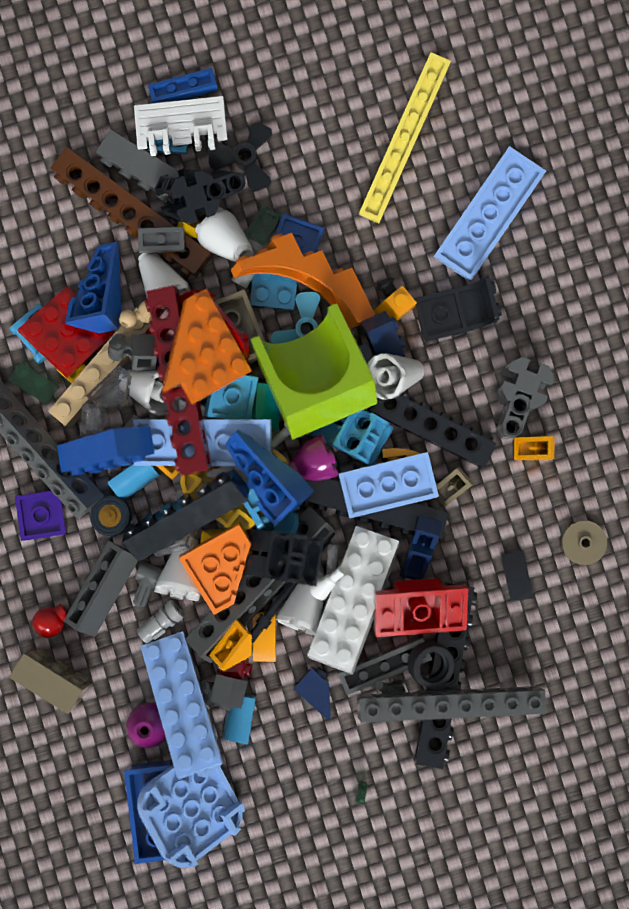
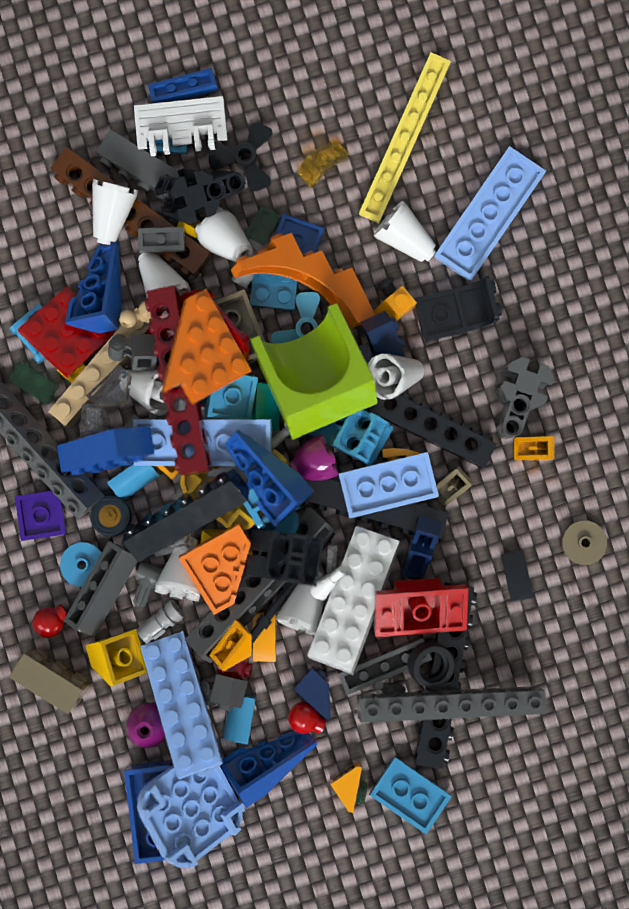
none -> dark azure plate [60,542,102,587]
none -> yellow slope [85,629,148,687]
none -> white cone [92,179,139,245]
none -> blue wedge [220,731,318,808]
none -> red piece [288,702,326,734]
none -> clear yellow bracket [297,139,349,188]
none -> light orange slope [330,762,362,813]
none -> dark azure plate [369,756,452,834]
none -> white cone [373,201,436,262]

